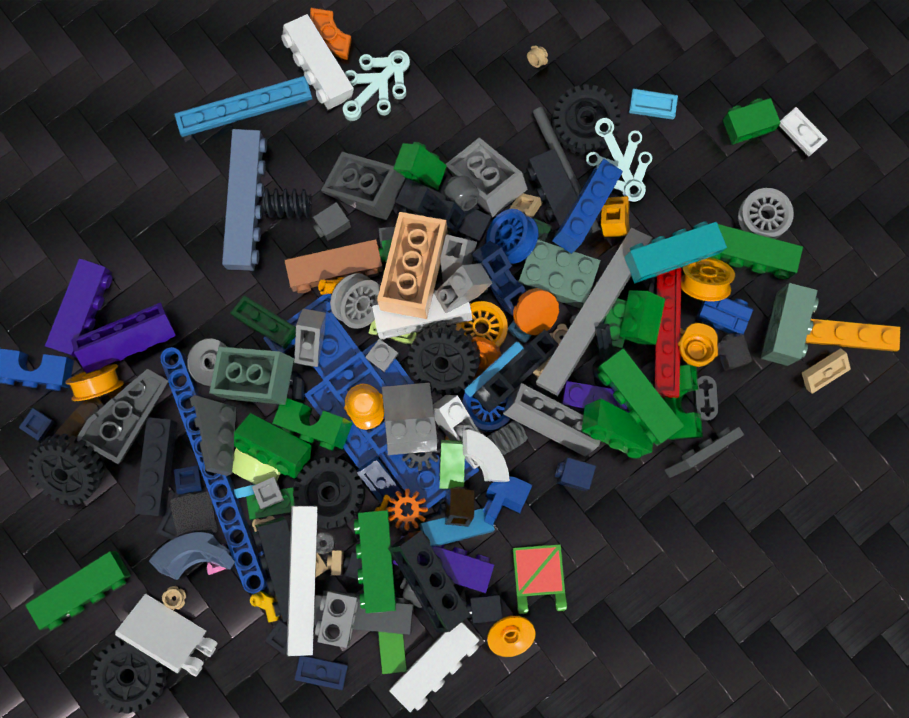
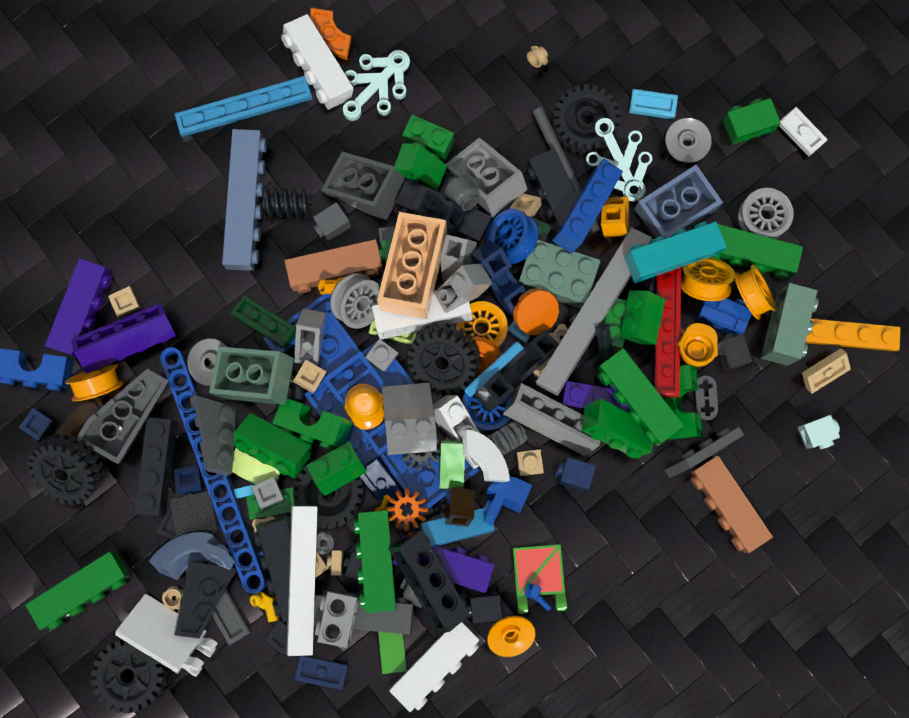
none -> tan plate [108,286,141,318]
none -> black wing [174,561,237,639]
none -> dark grey tile [212,590,251,645]
none -> tan plate [293,360,326,394]
none -> green brick [306,442,367,496]
none -> green brick [402,115,454,162]
none -> tan plate [517,449,544,476]
none -> blue hand [525,583,551,611]
none -> sand blue brick [634,165,723,239]
none -> light grey dish [665,118,711,163]
none -> nougat brick [690,456,773,553]
none -> light orange wheel [735,265,777,320]
none -> light aqua brick [798,415,840,450]

